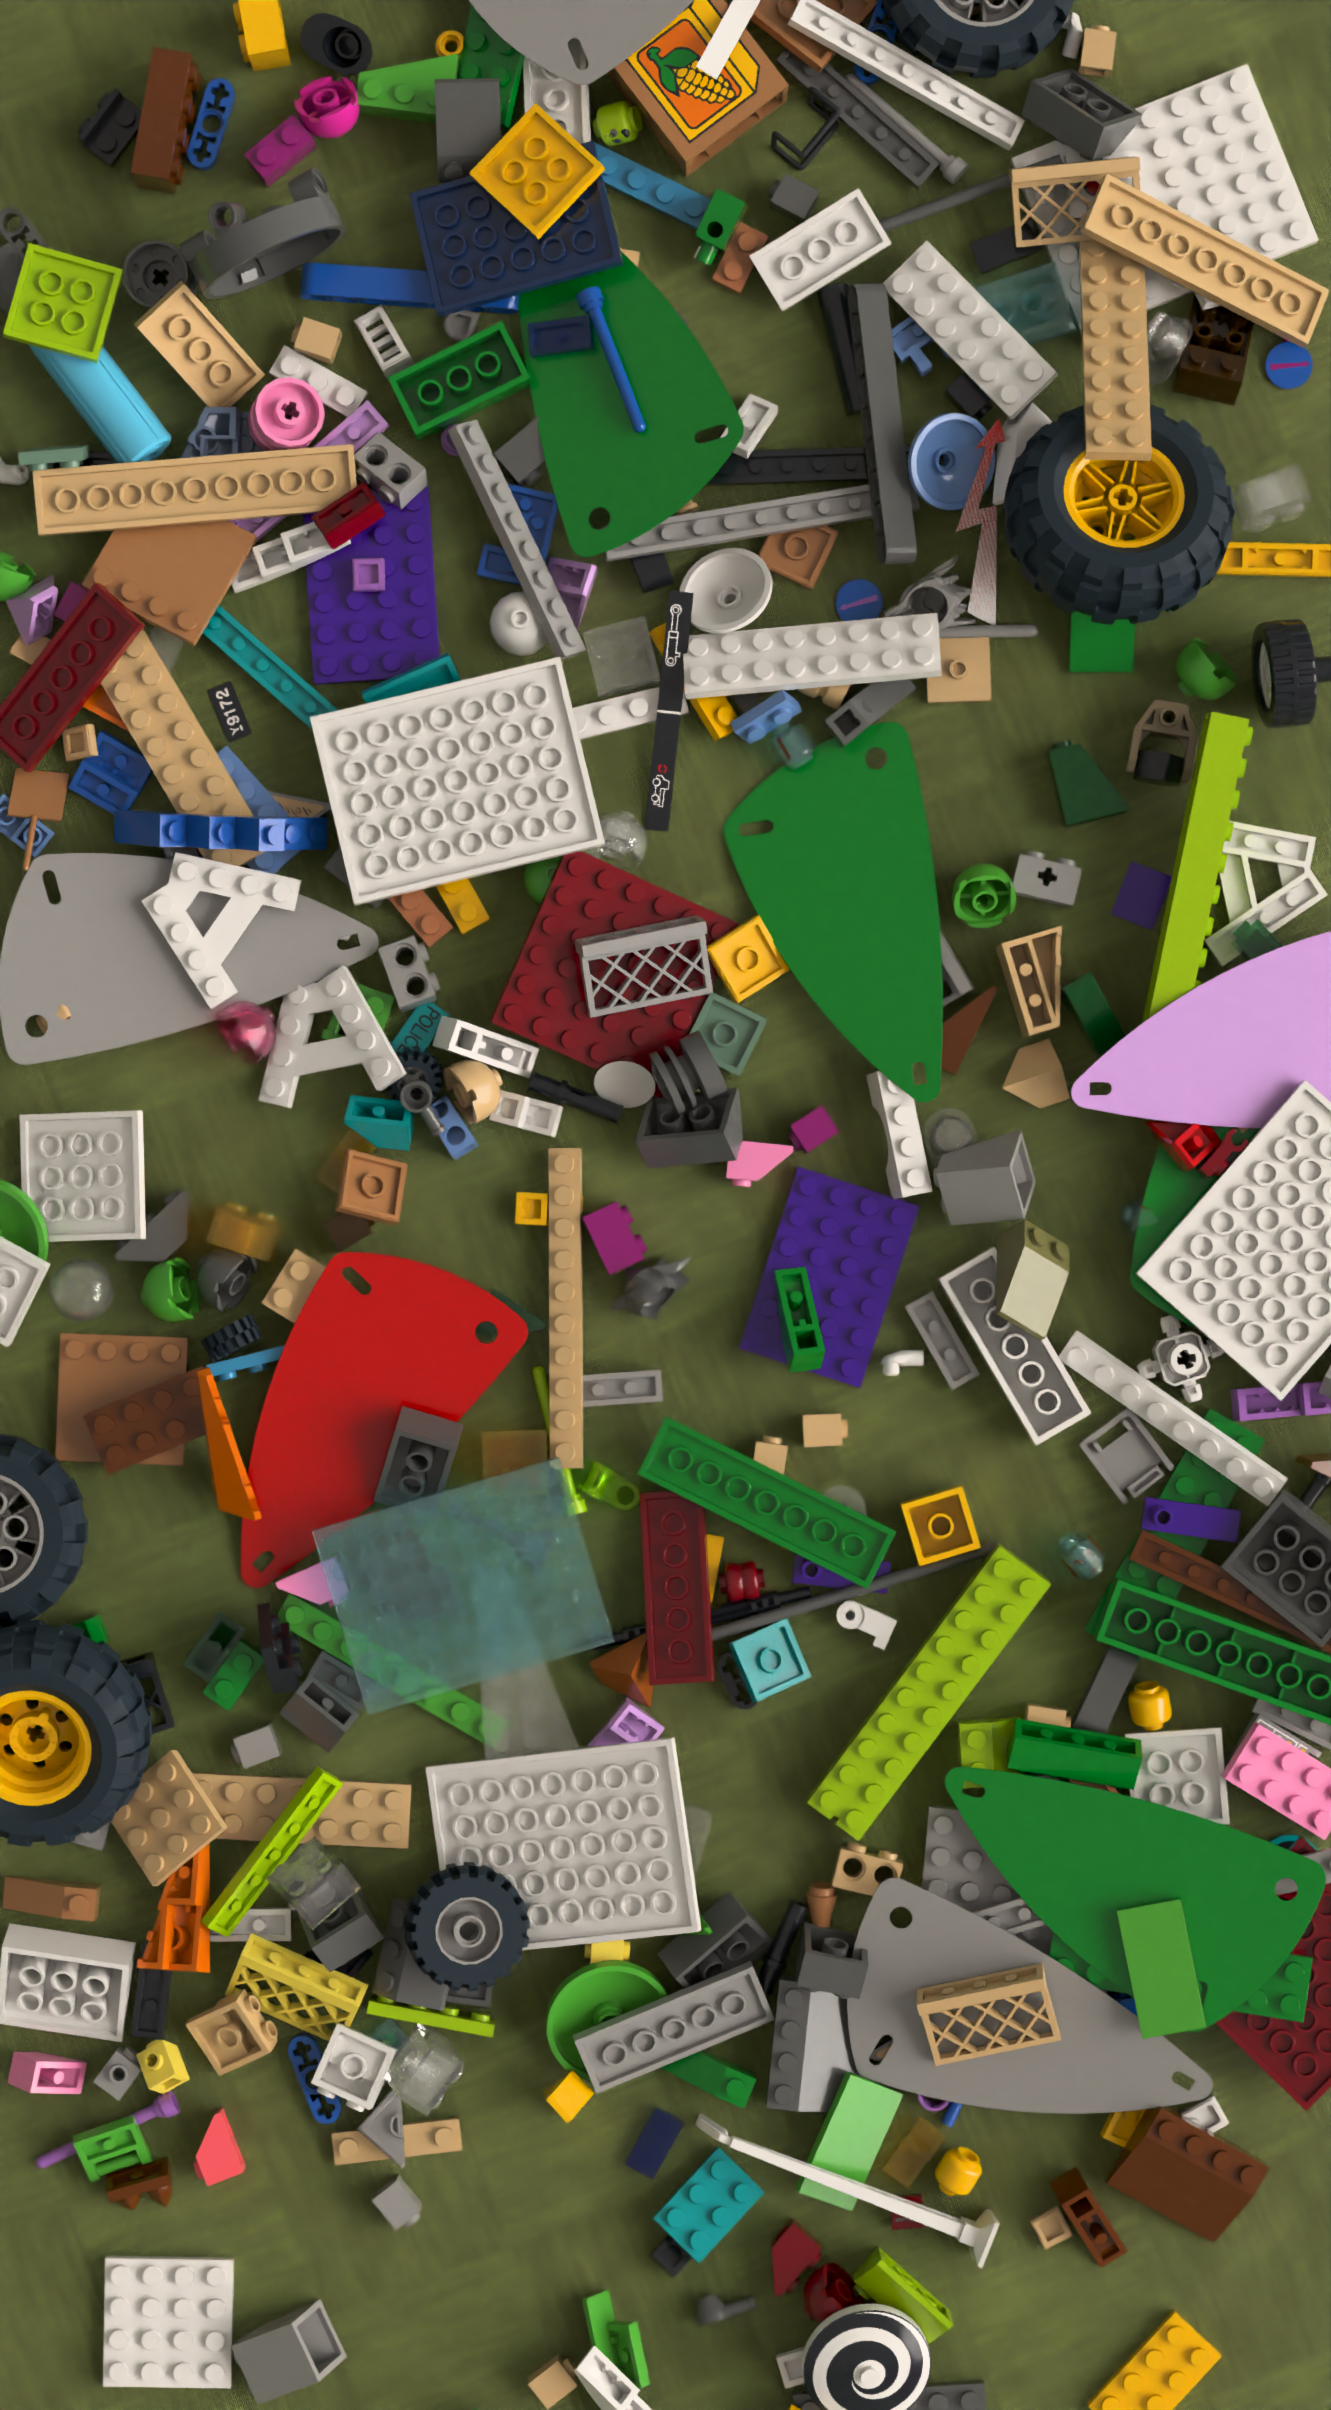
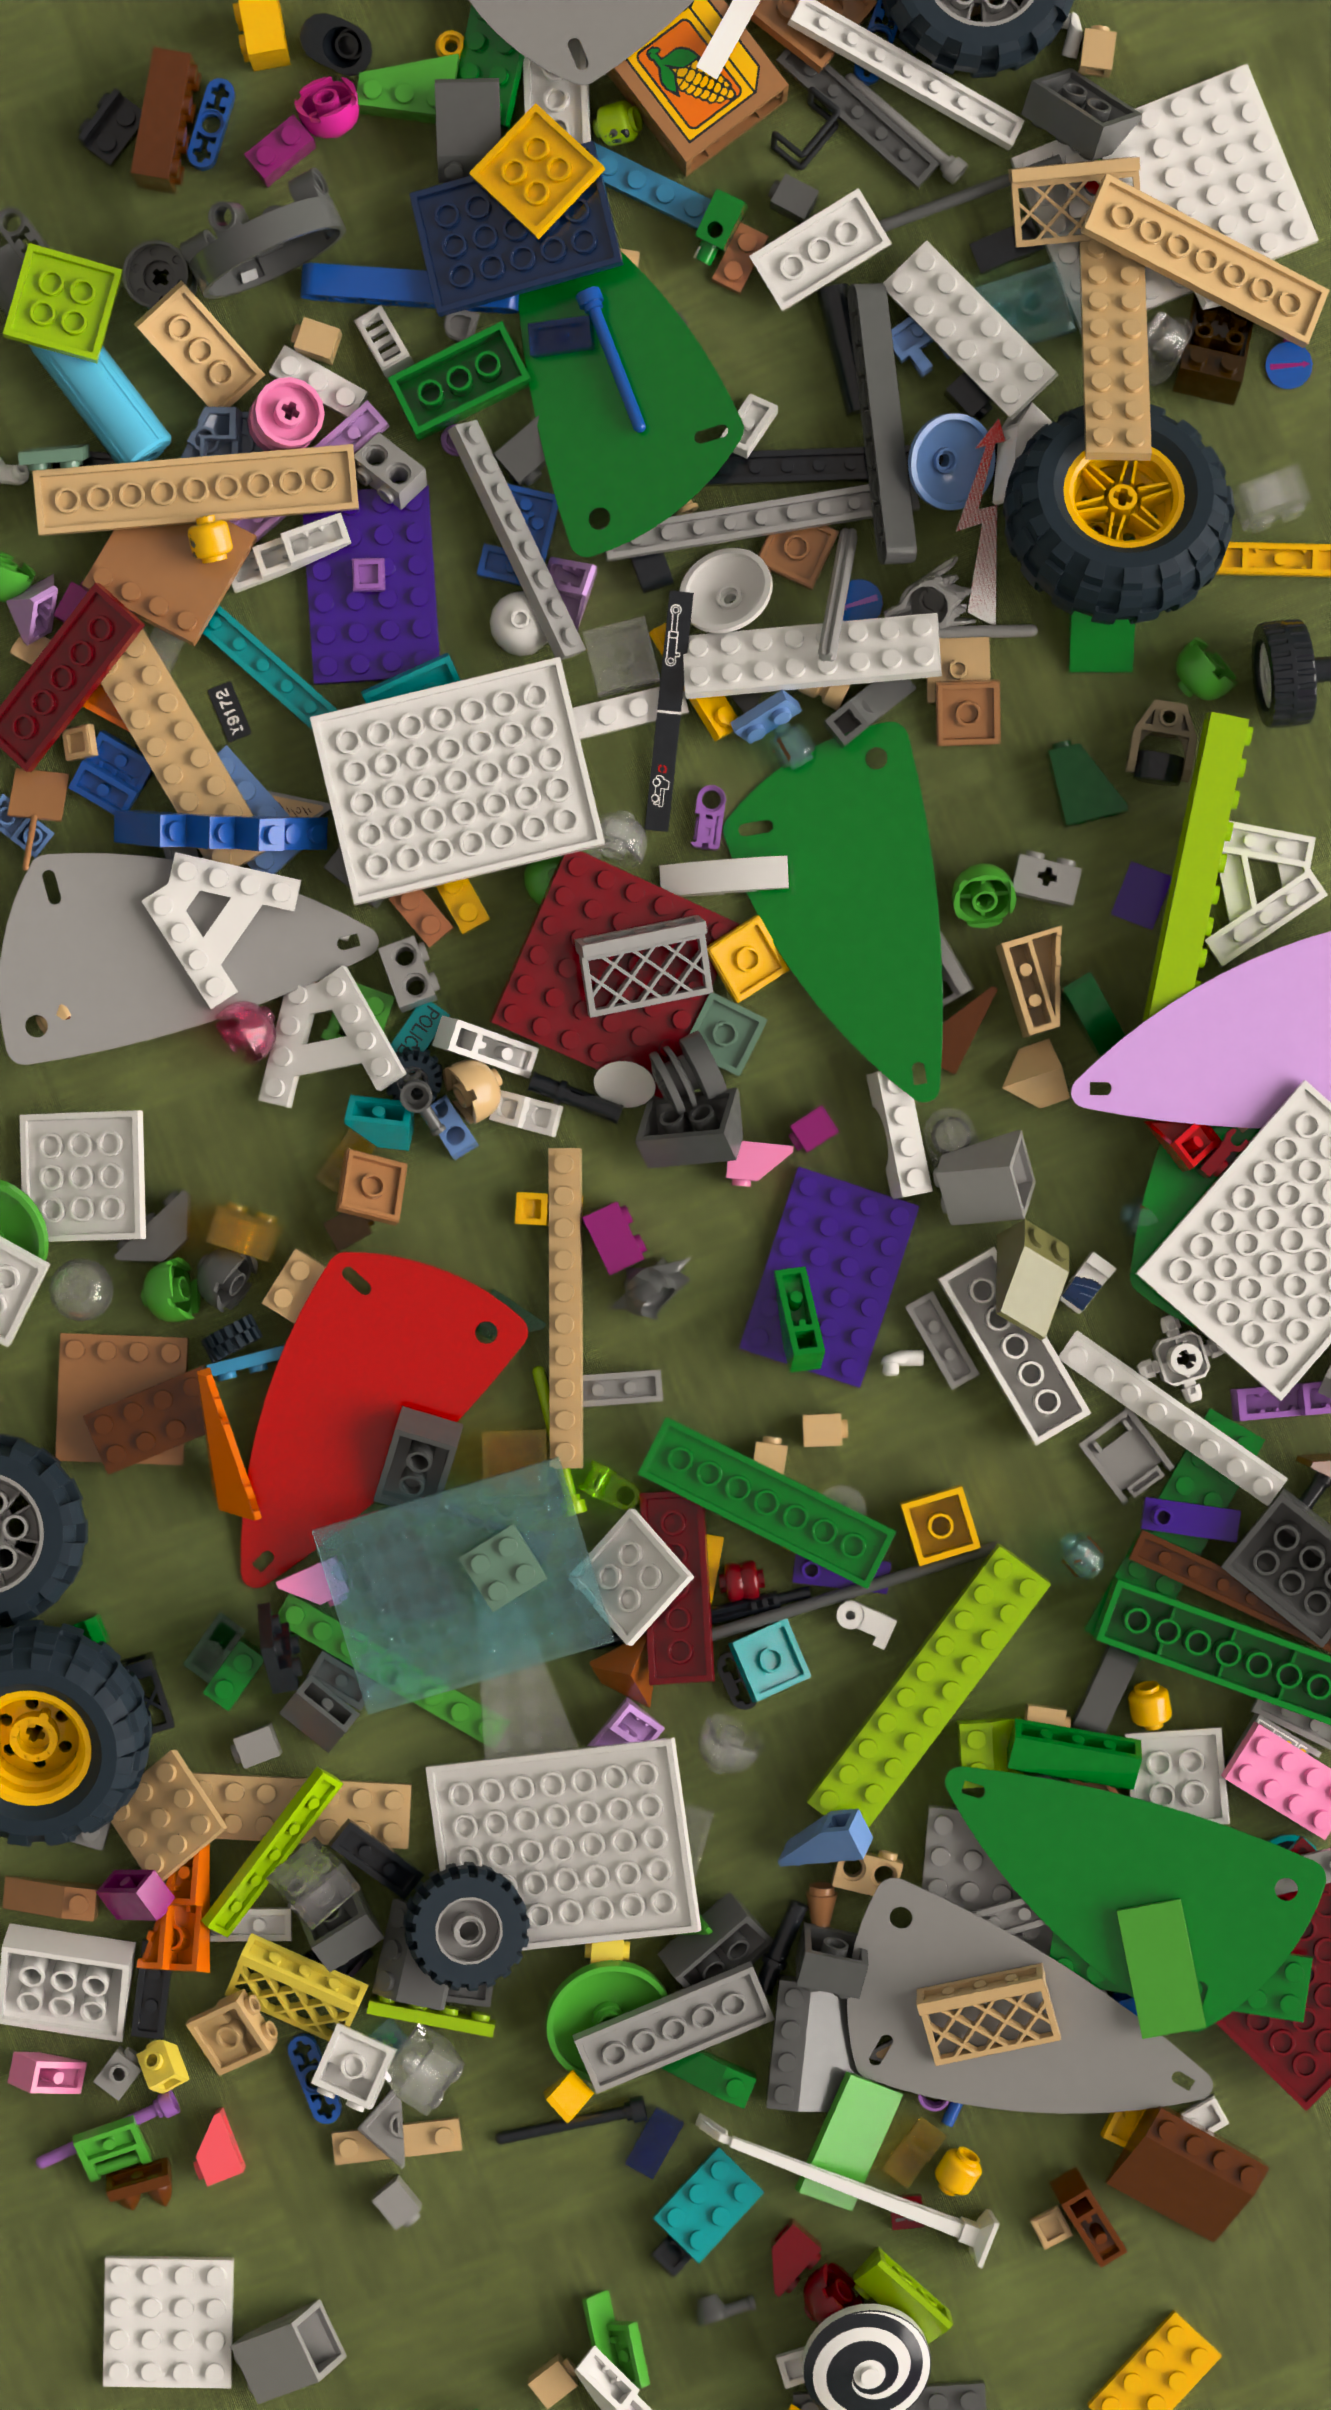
dark red slope [311,482,385,550] -> none
clear green brick [1230,919,1283,961] -> none
none -> magenta brick [96,1870,175,1921]
none -> yellow head [188,514,233,564]
none -> black plate [329,1818,424,1900]
none -> sand green plate [458,1523,548,1612]
none -> black piece [495,2095,648,2145]
none -> white plate [569,1508,694,1646]
none -> white slope [659,855,789,897]
none -> medium lavender piece [691,785,726,851]
none -> clear cylinder [698,1713,764,1774]
none -> medium blue slope [777,1808,873,1867]
none -> light grey axle [818,528,858,662]
none -> medium nougat tile [935,679,1001,746]
none -> leg [1059,1251,1117,1314]

